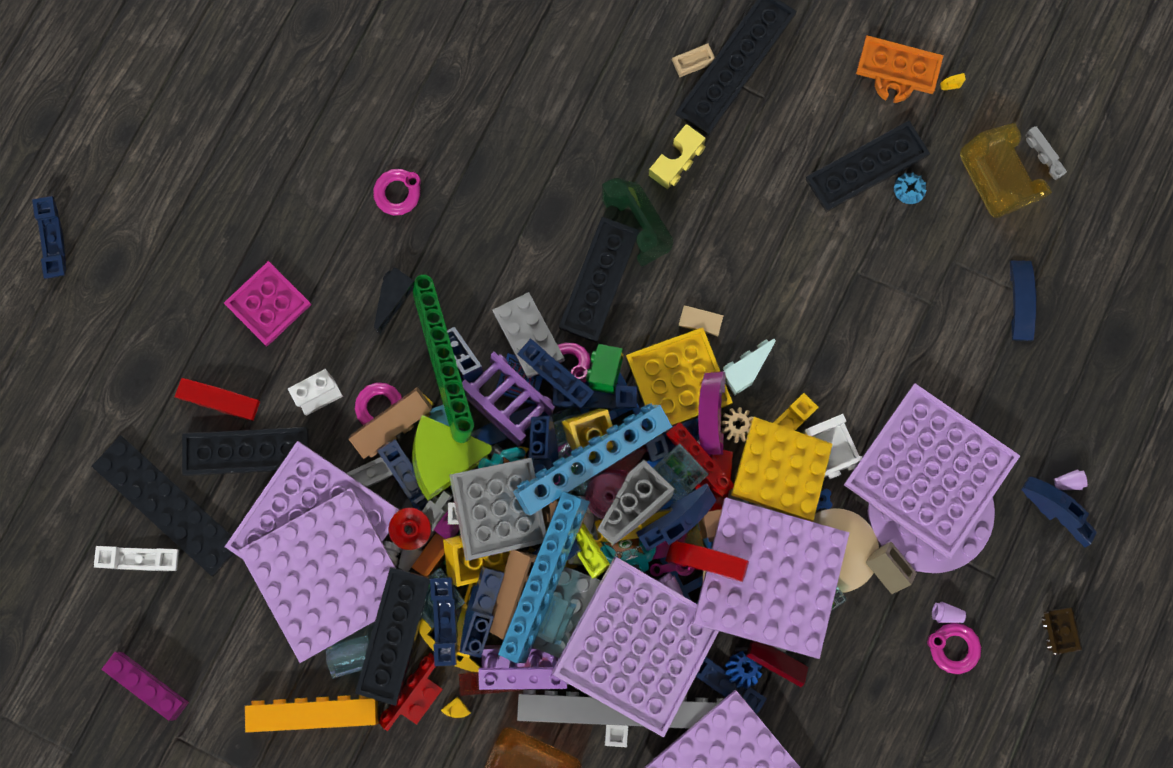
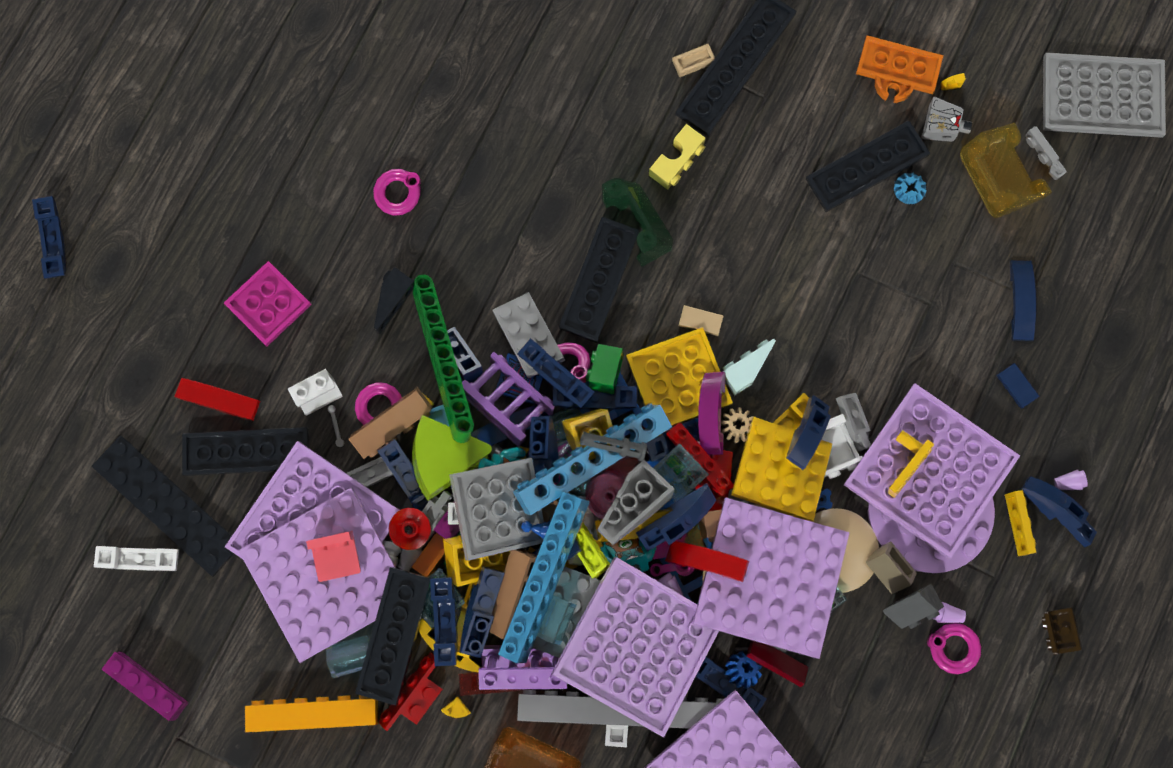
none -> coral bracket [306,531,361,582]
none -> light grey hinge [328,405,344,447]
none -> blue piece [521,521,551,539]
none -> dark grey pin [580,432,647,461]
none -> dark blue slope [786,395,831,470]
none -> light grey hinge [836,393,871,452]
none -> dark grey slope [883,584,944,629]
none -> yellow piece [888,430,934,498]
none -> light grey torso [921,97,972,142]
none -> dark blue tile [996,363,1040,409]
none -> yellow plate [1005,490,1036,556]
none -> light grey plate [1043,53,1166,138]

